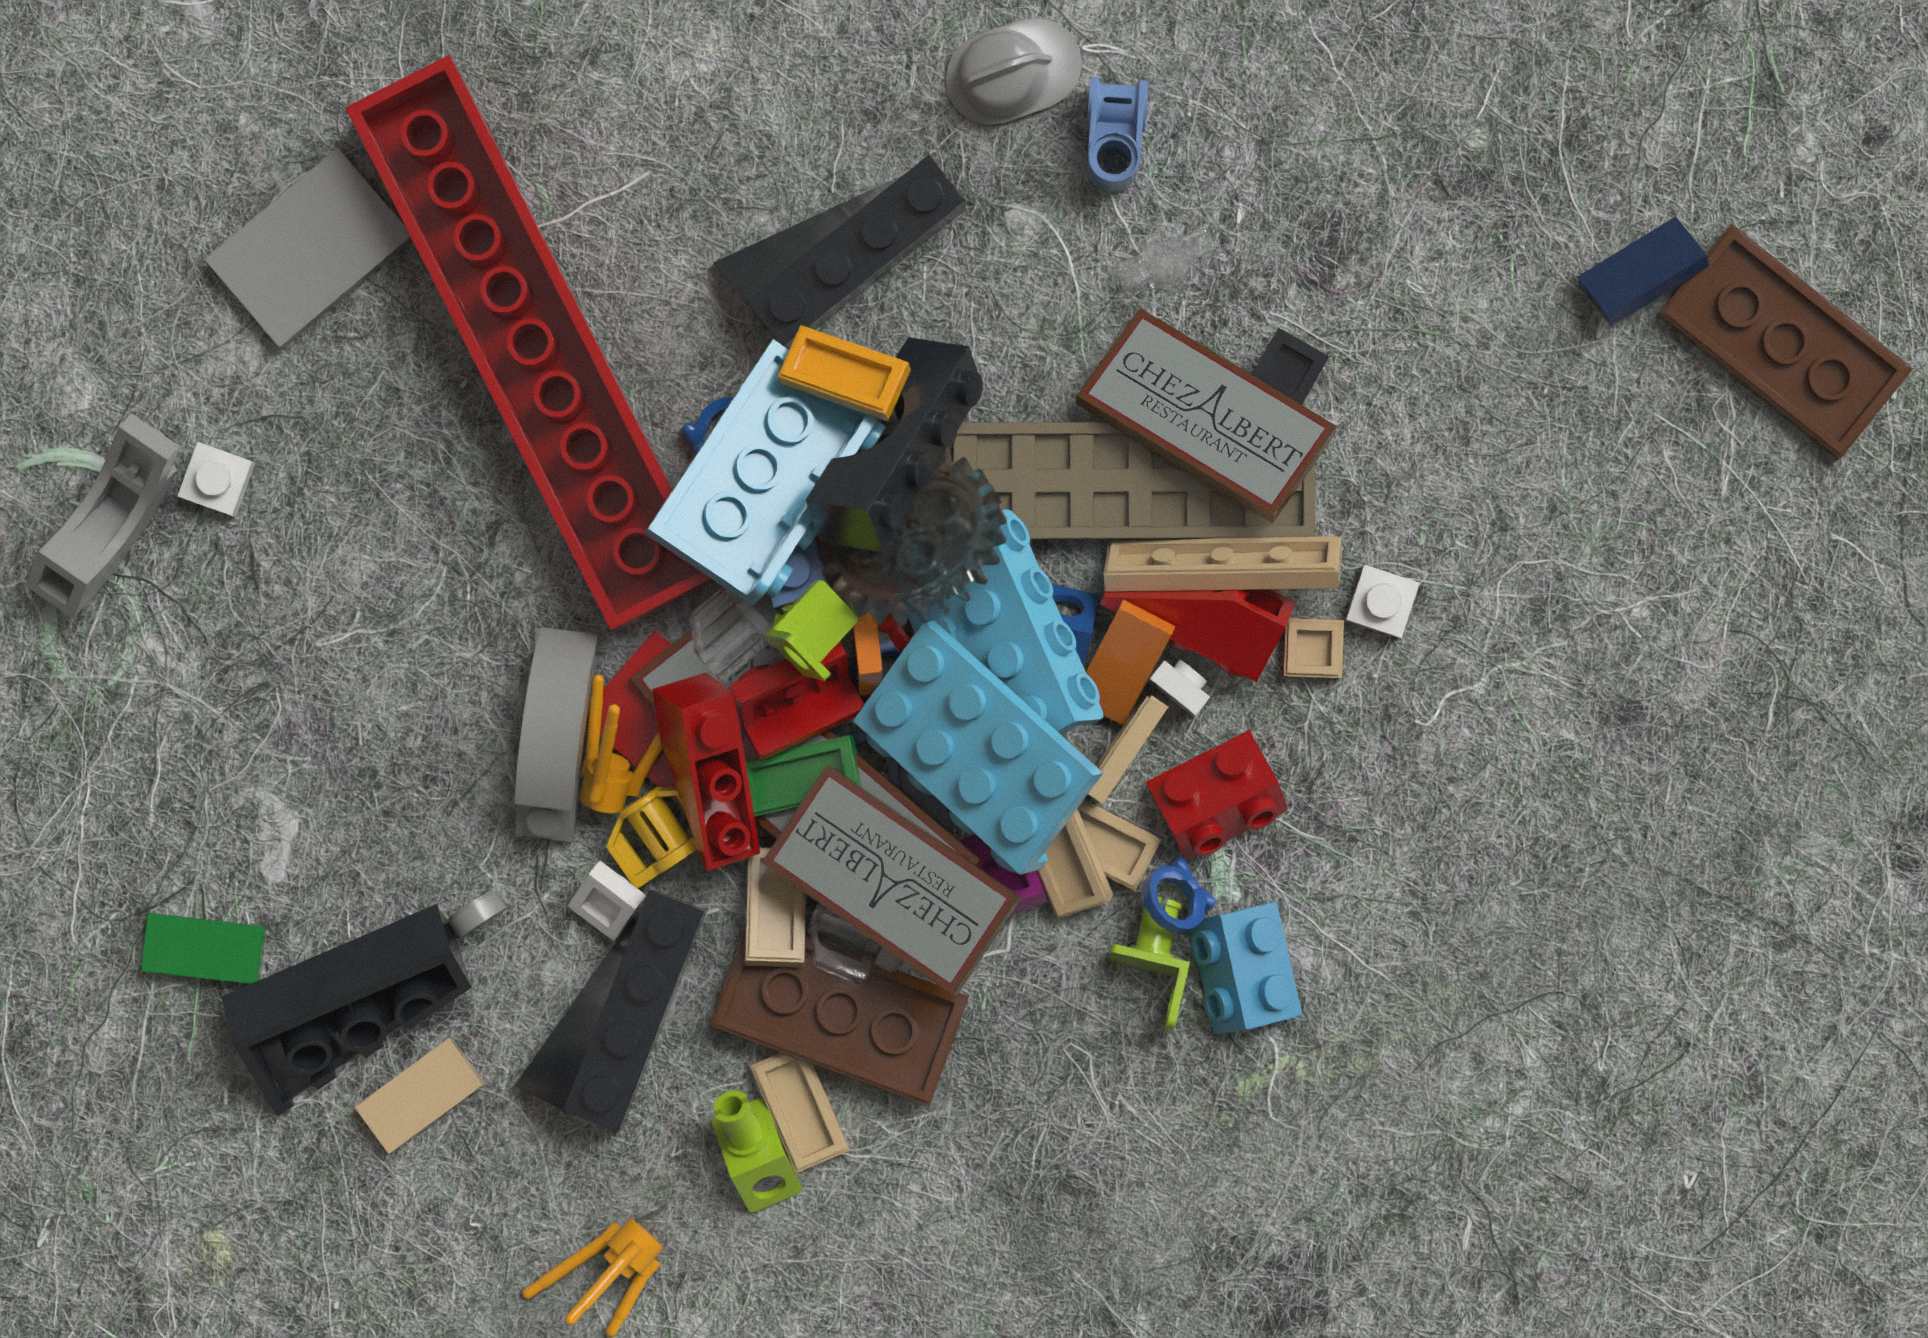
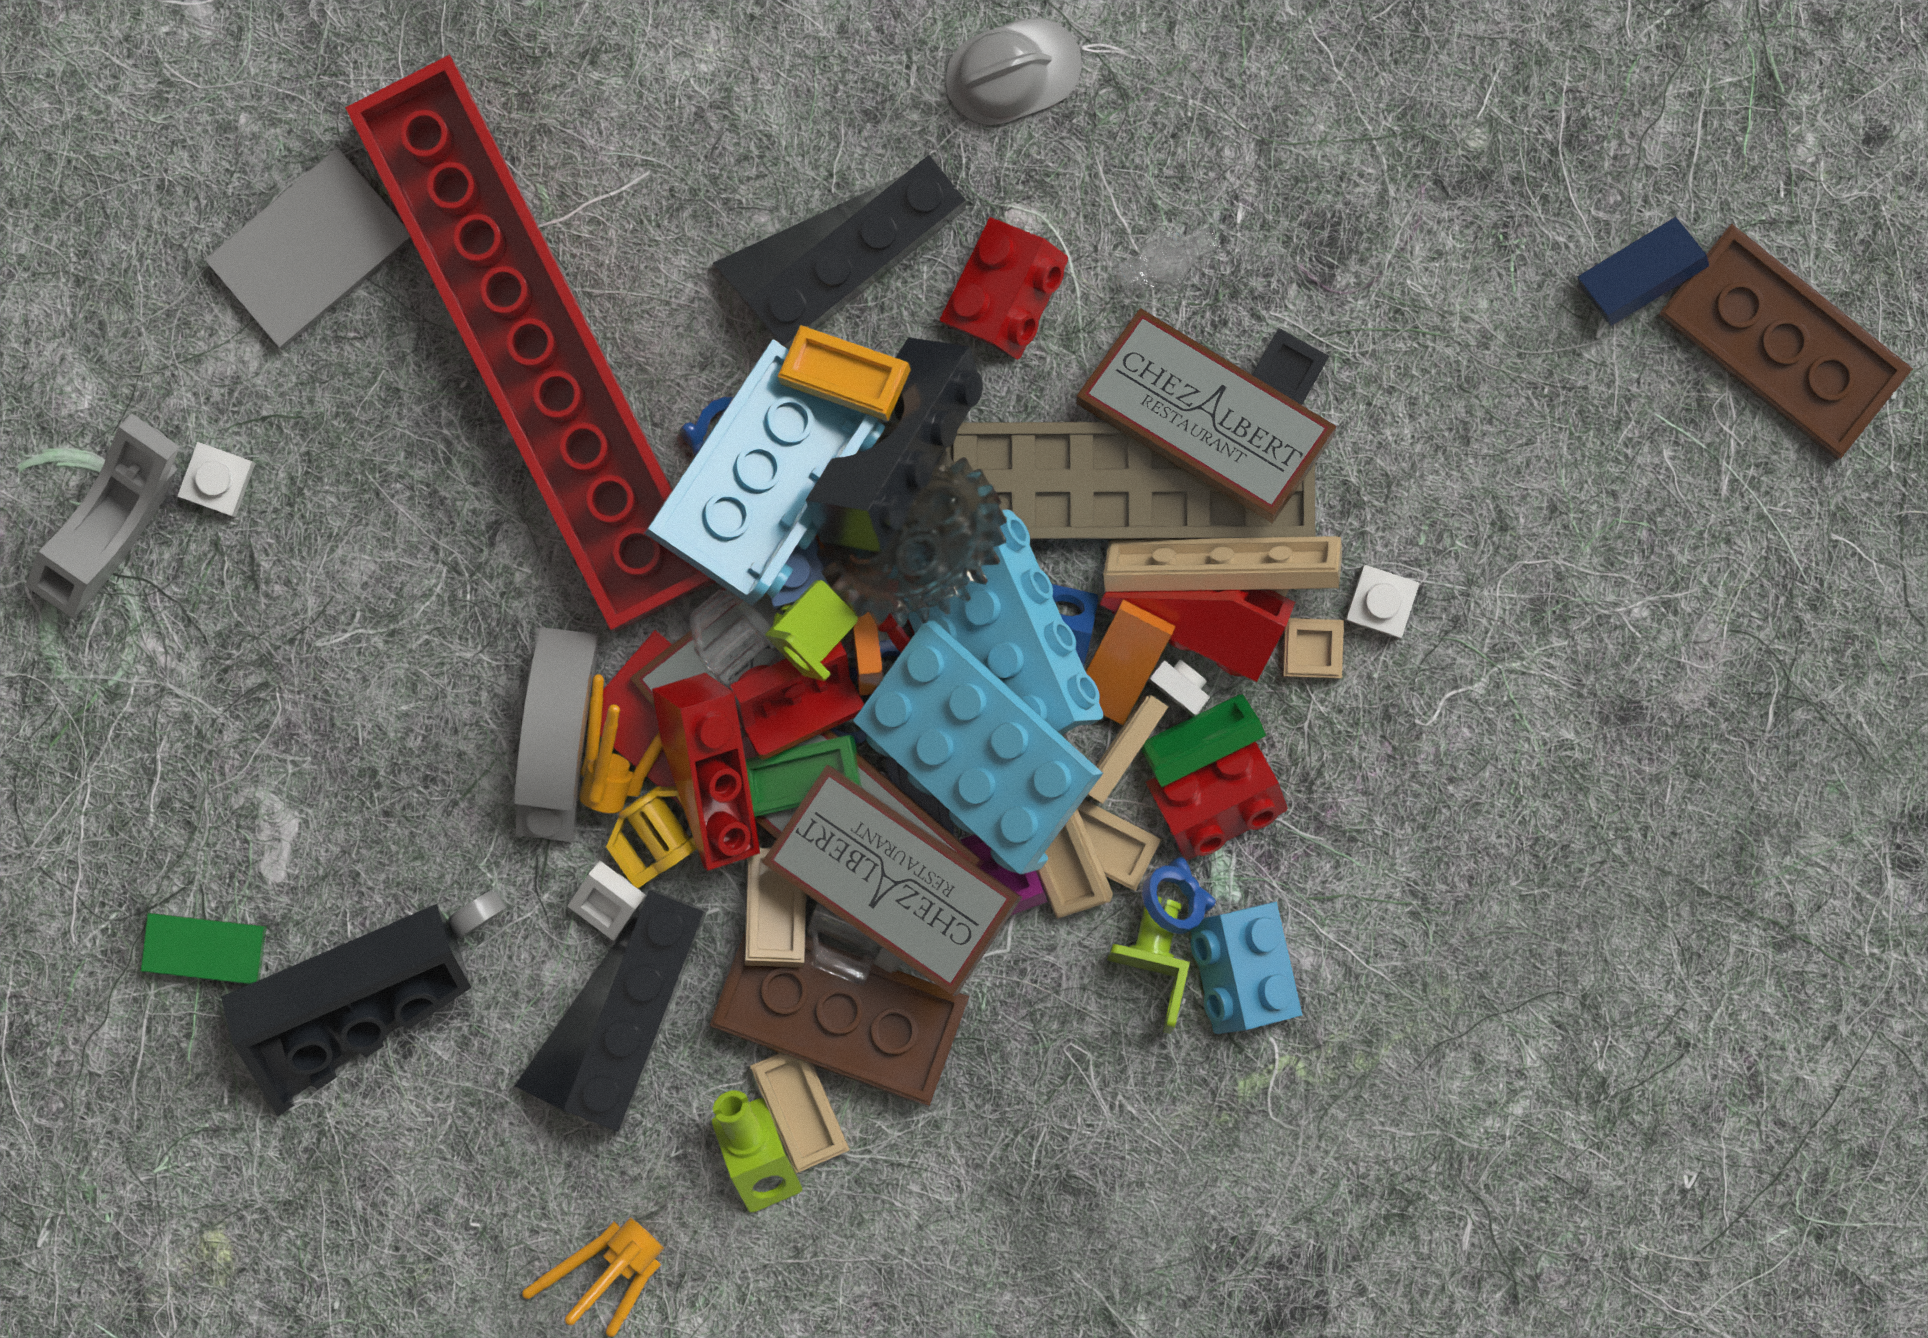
tan tile [354,1037,485,1154] -> none
medium blue piece [1086,77,1148,193] -> none
none -> red bracket [939,217,1068,360]
none -> green tile [1140,694,1266,787]

